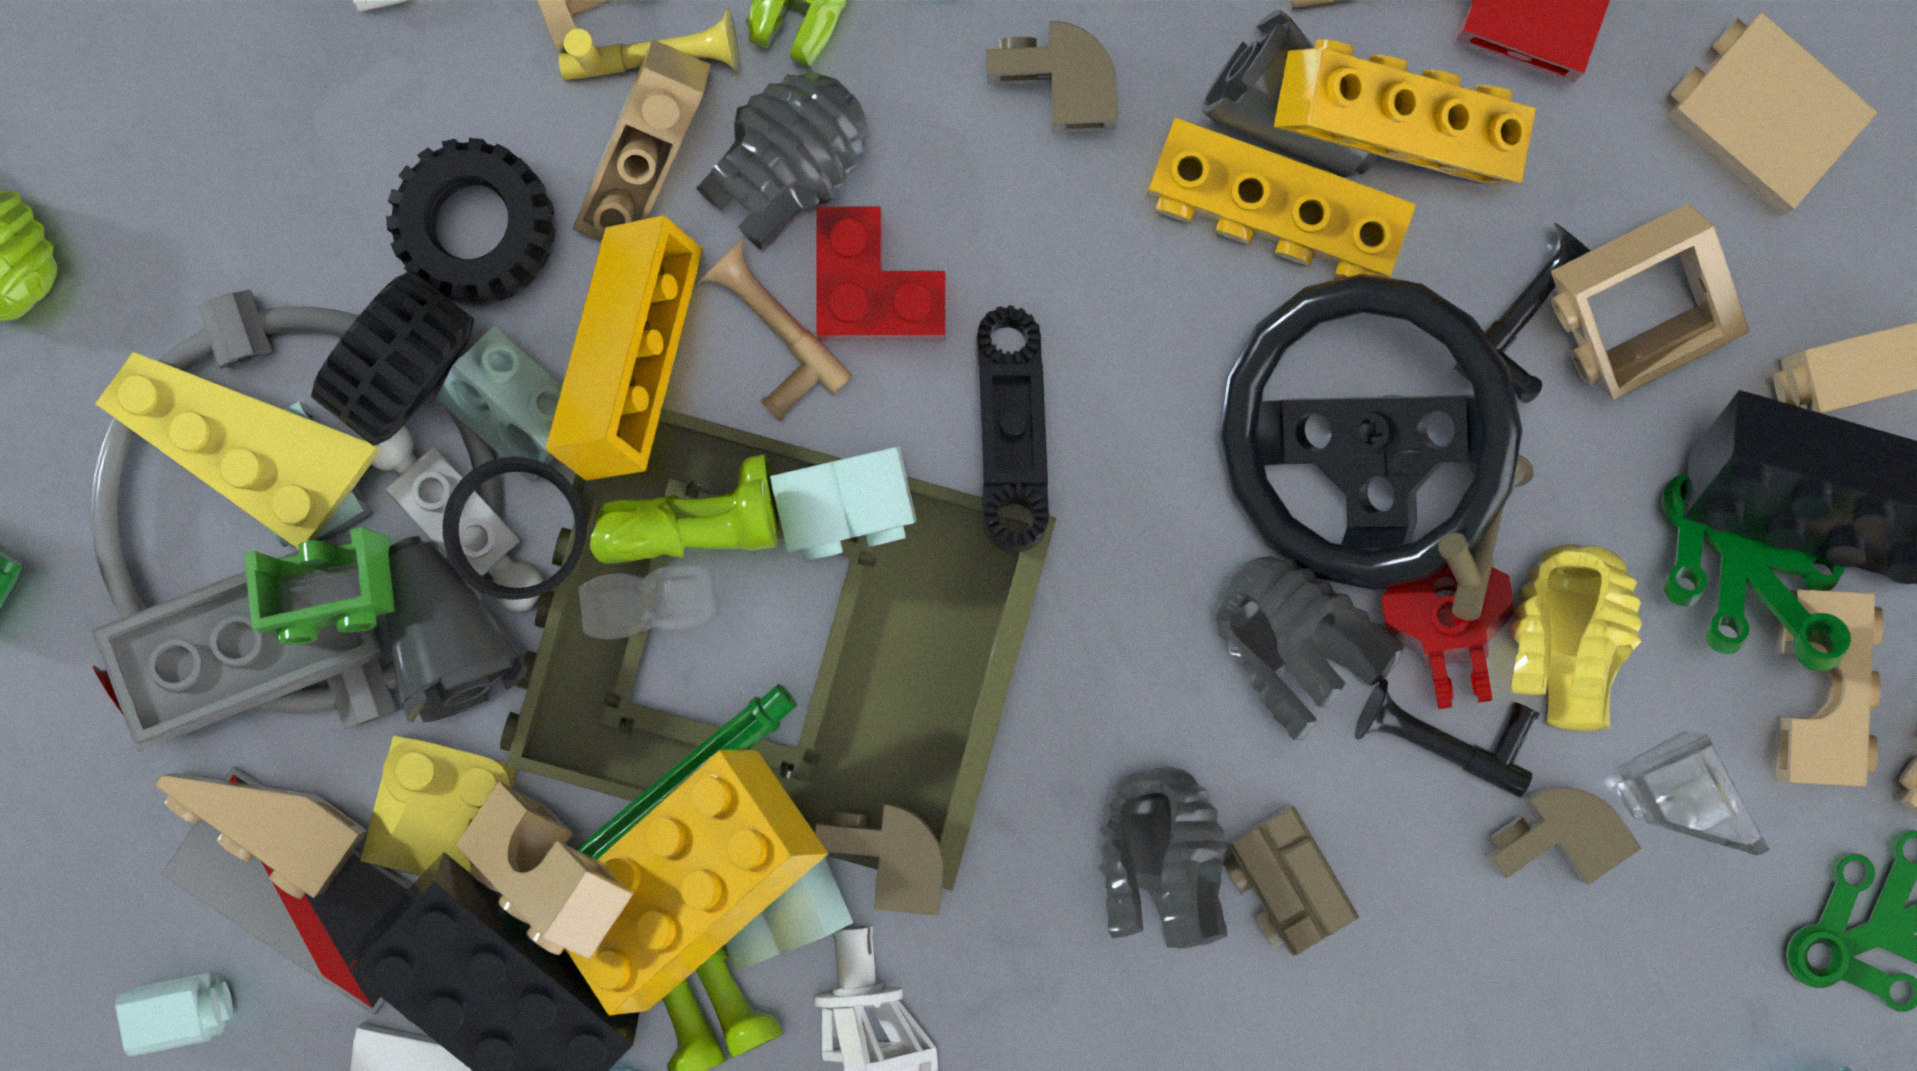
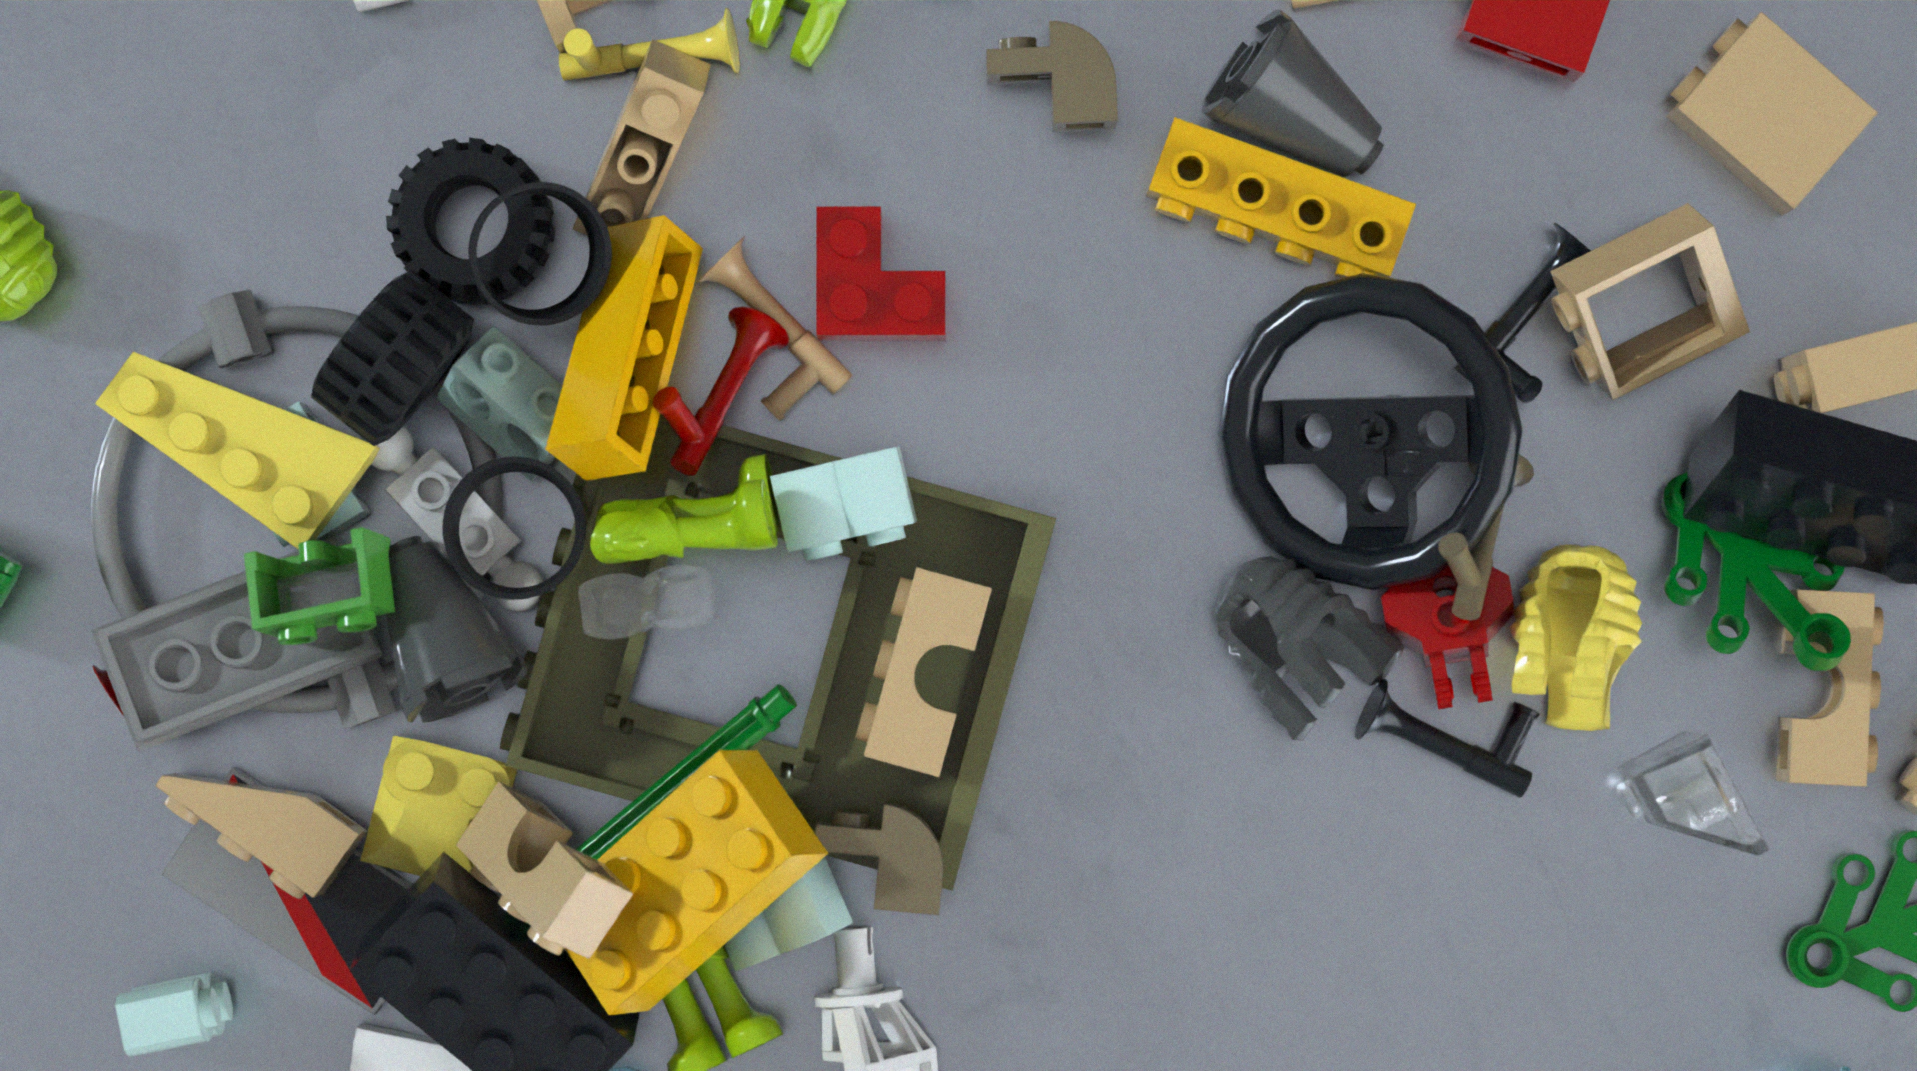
dark grey hair [696,72,867,250] -> none
black plate [976,305,1049,552] -> none
dark grey hair [1099,766,1228,948] -> none
dark tan brick [1223,804,1359,956] -> none
yellow brick [1274,39,1536,184] -> none
dark tan brick [1484,786,1642,885] -> none
none -> black tyre [468,182,612,326]
none -> red piece [652,307,789,476]
none -> tan arch [855,567,992,777]

